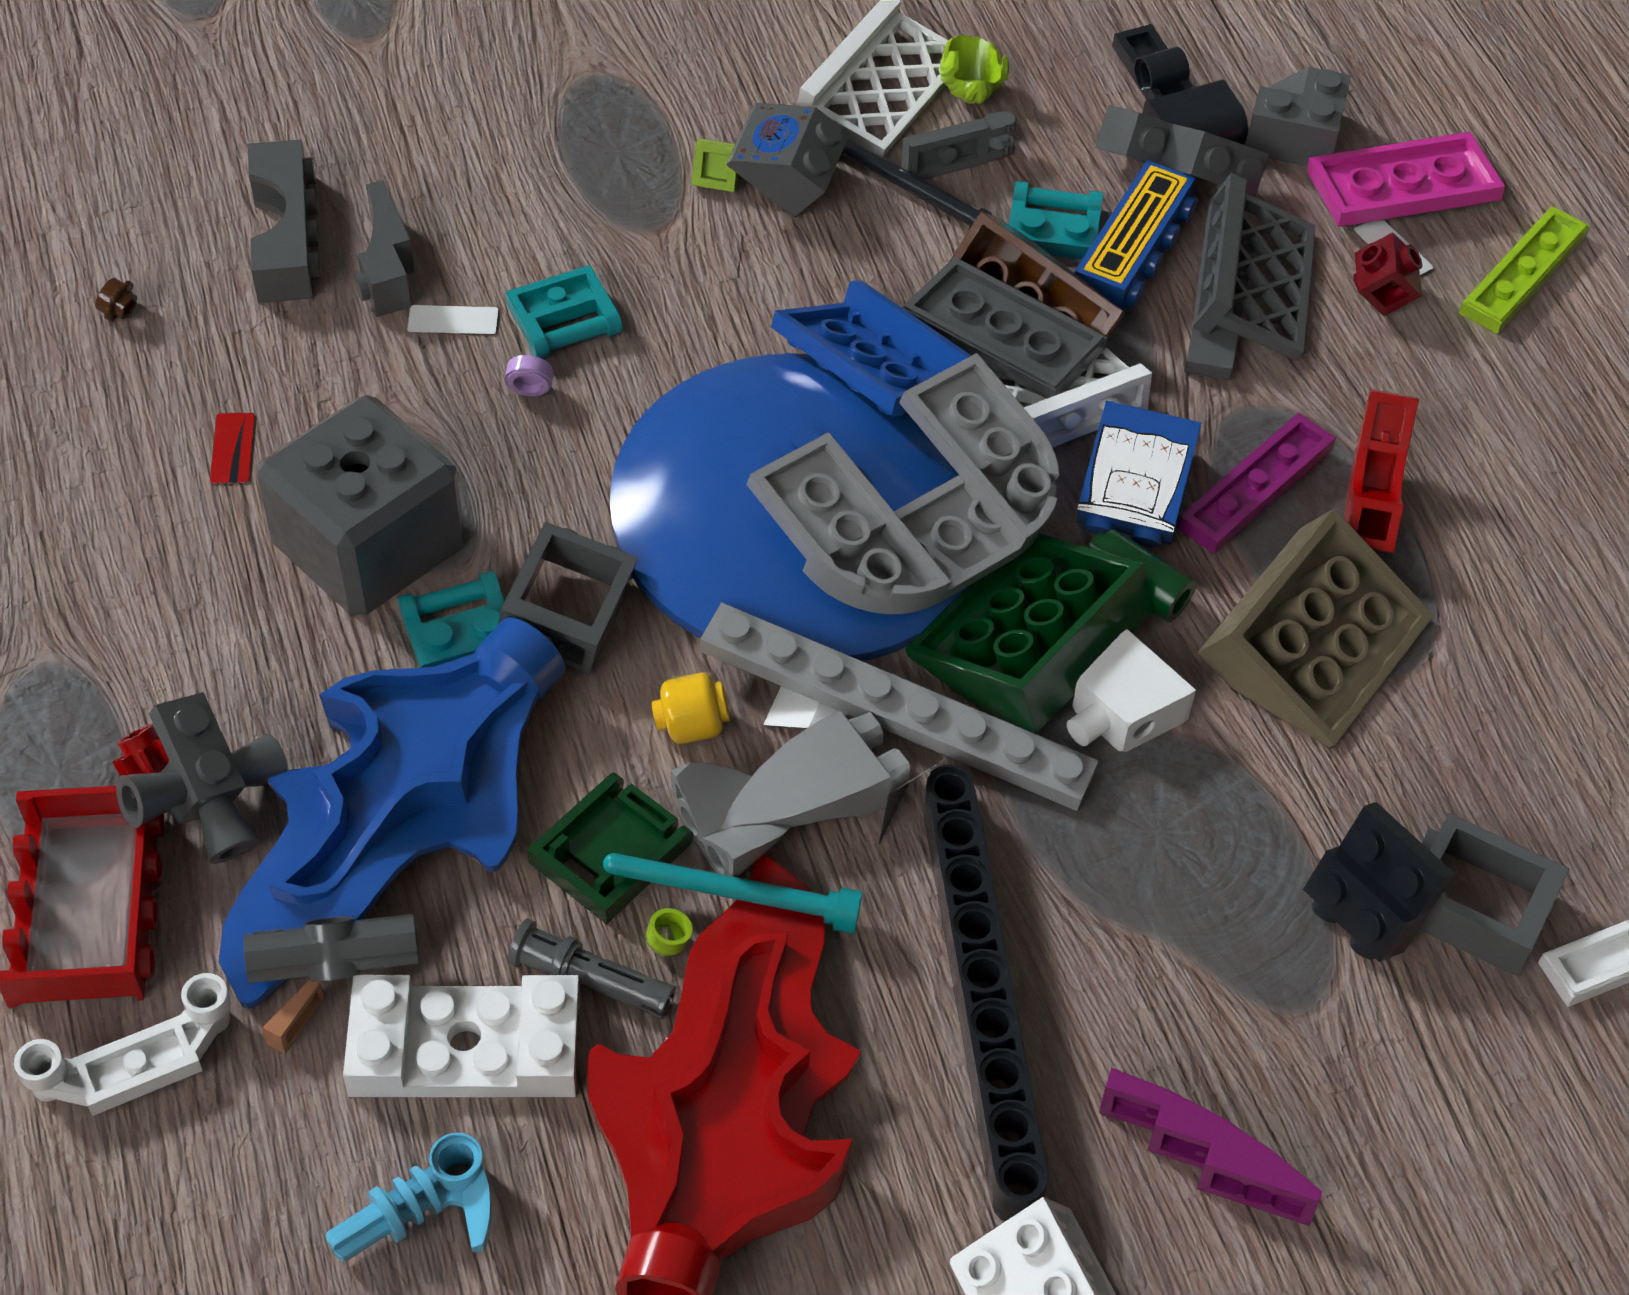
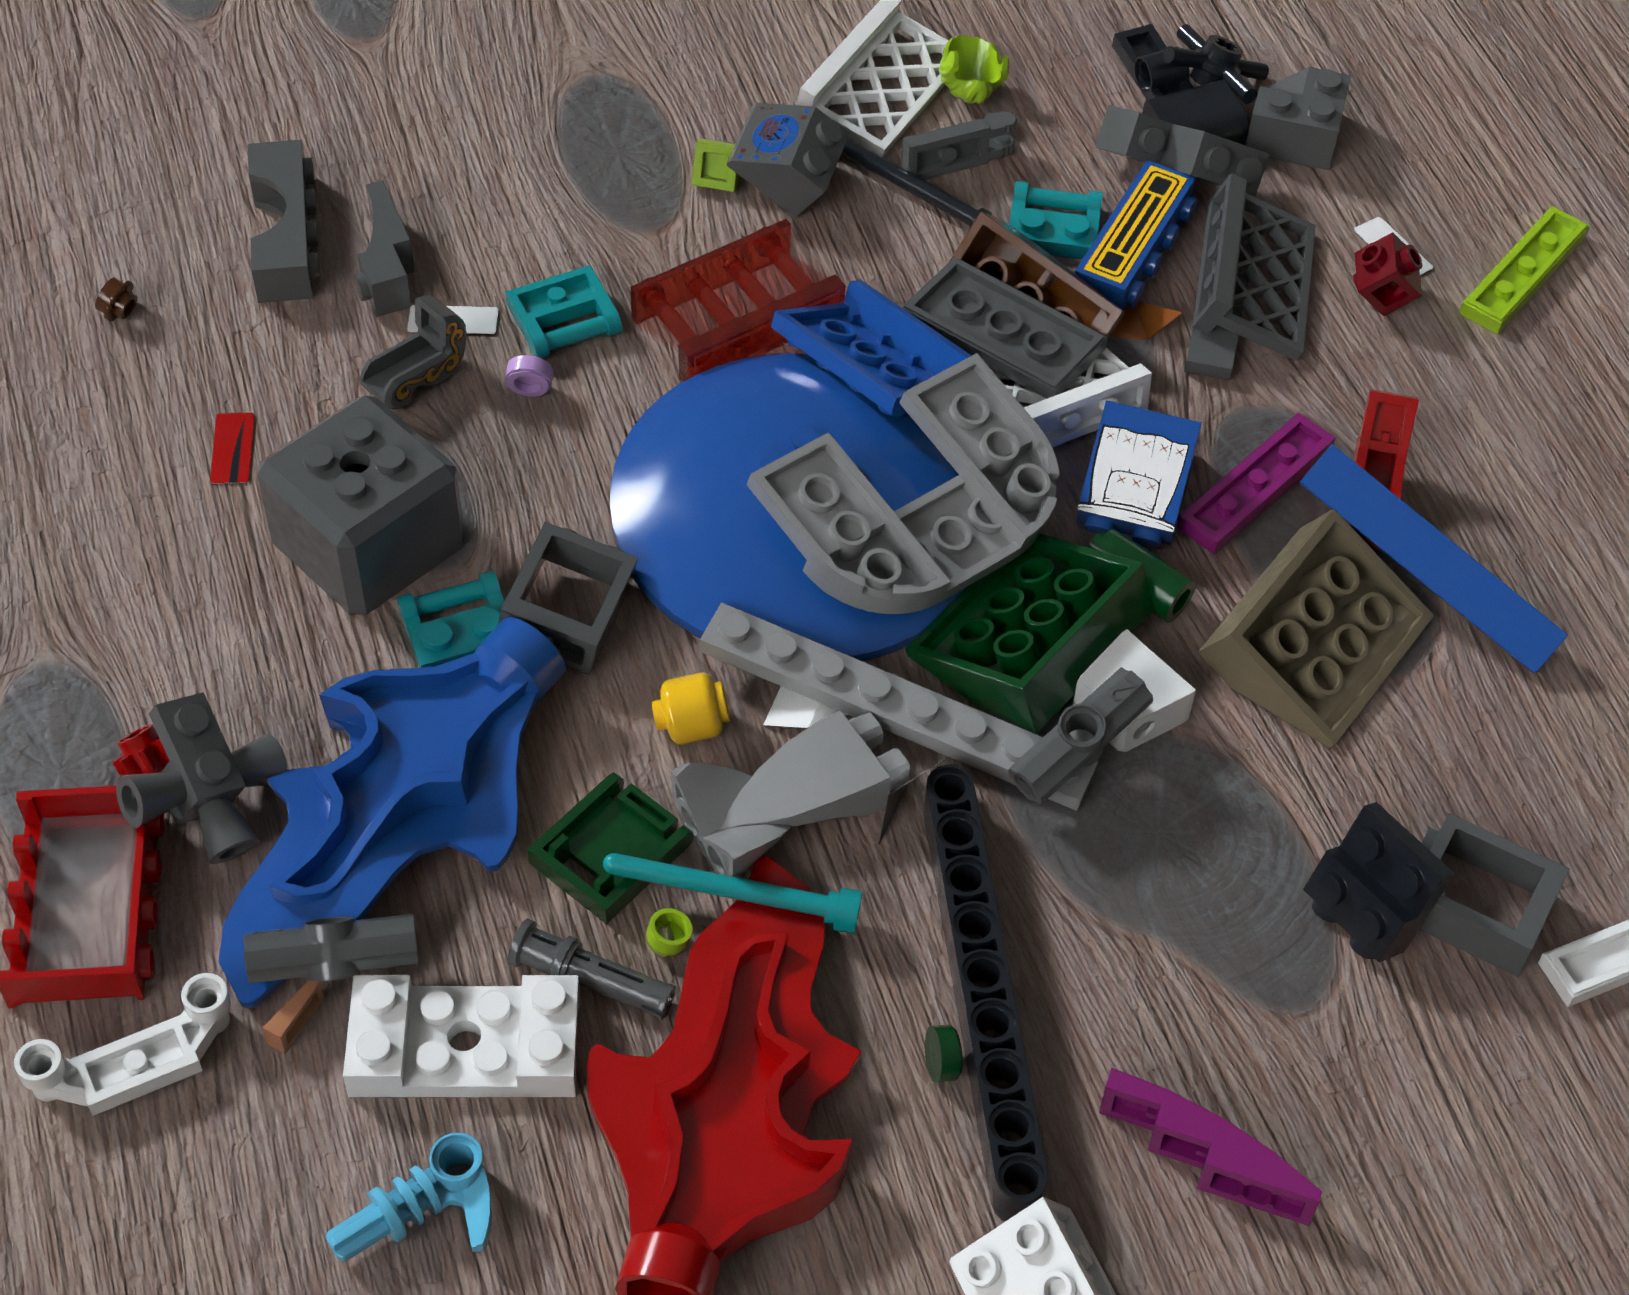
dark pink plate [1306,132,1506,227] -> none
none -> dark grey animal [360,295,467,410]
none -> clear red fence [630,219,846,382]
none -> dark green tile [925,1024,963,1083]
none -> dark grey piece [1008,667,1153,805]
none -> dark orange sticker [1110,302,1183,340]
none -> black bar [1163,24,1269,104]
none -> blue tile [1299,444,1568,674]

